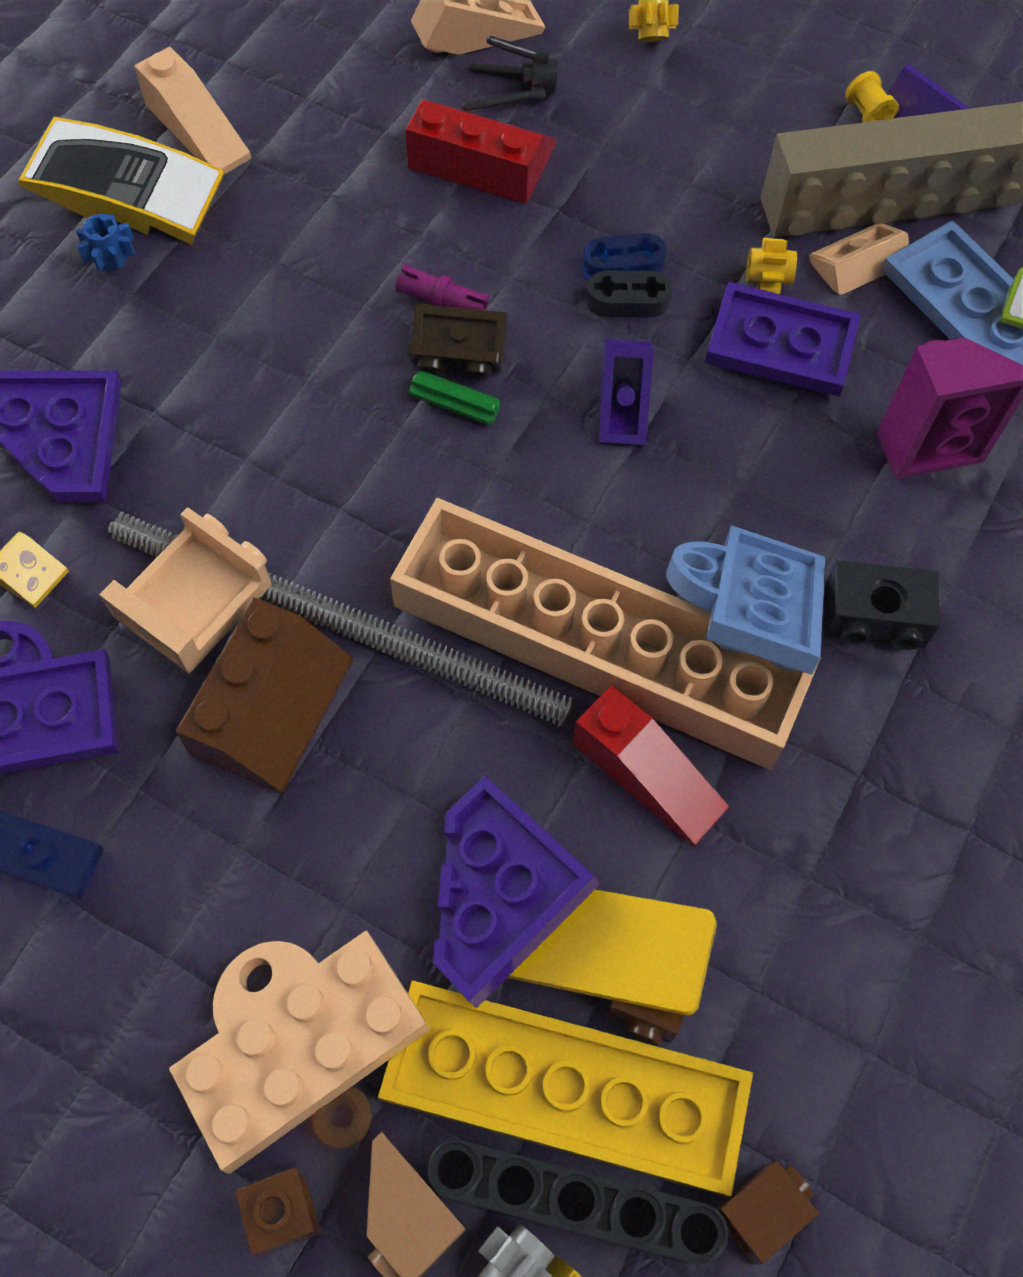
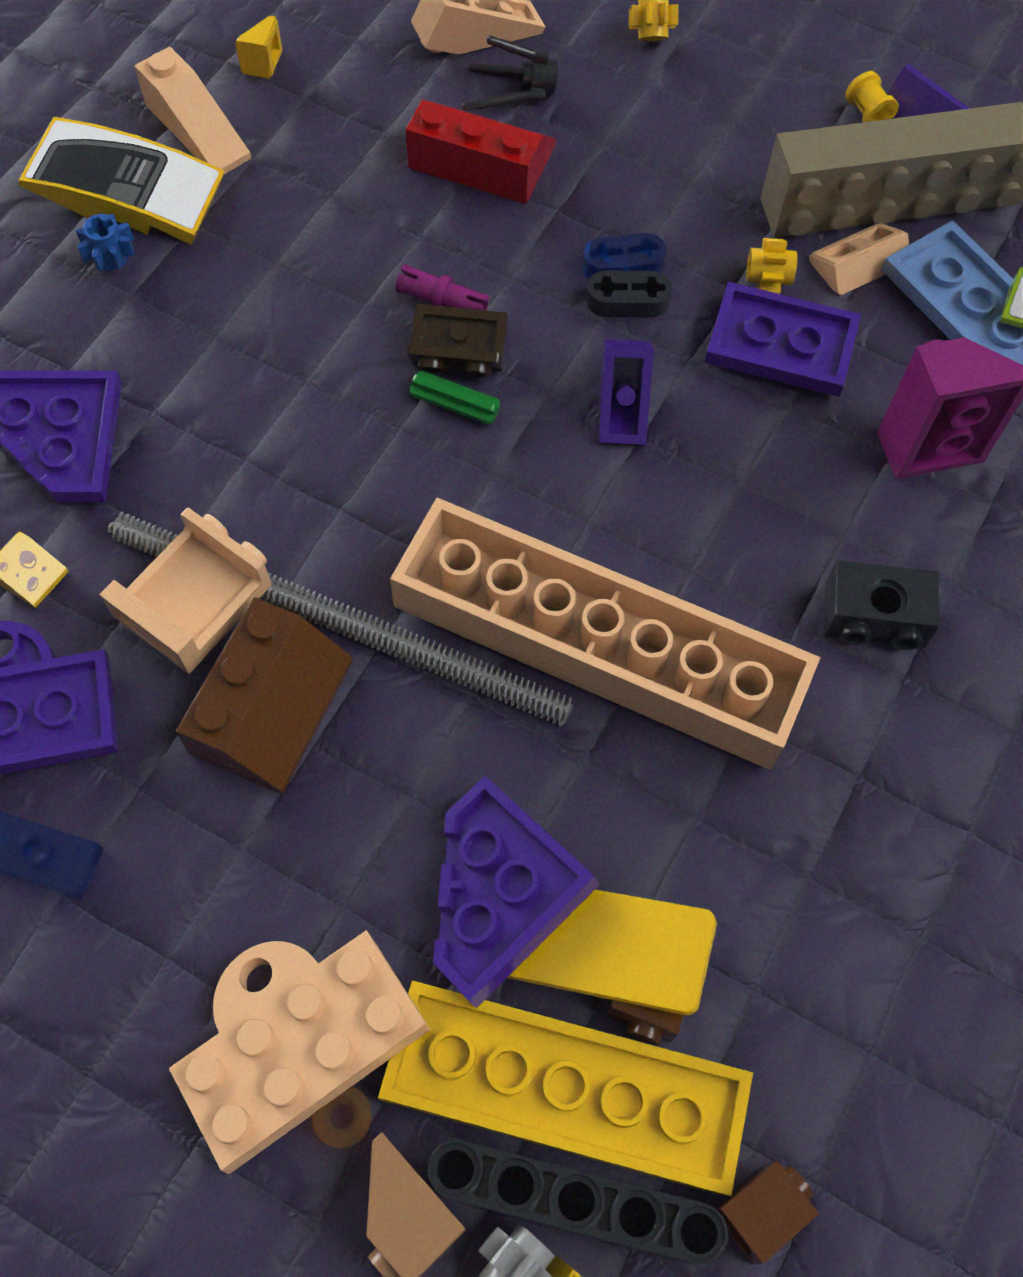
reddish brown brick [235,1167,322,1257] -> none
slope [573,685,729,848] -> none
medium blue plate [666,525,825,675] -> none
none -> yellow slope [235,16,283,79]

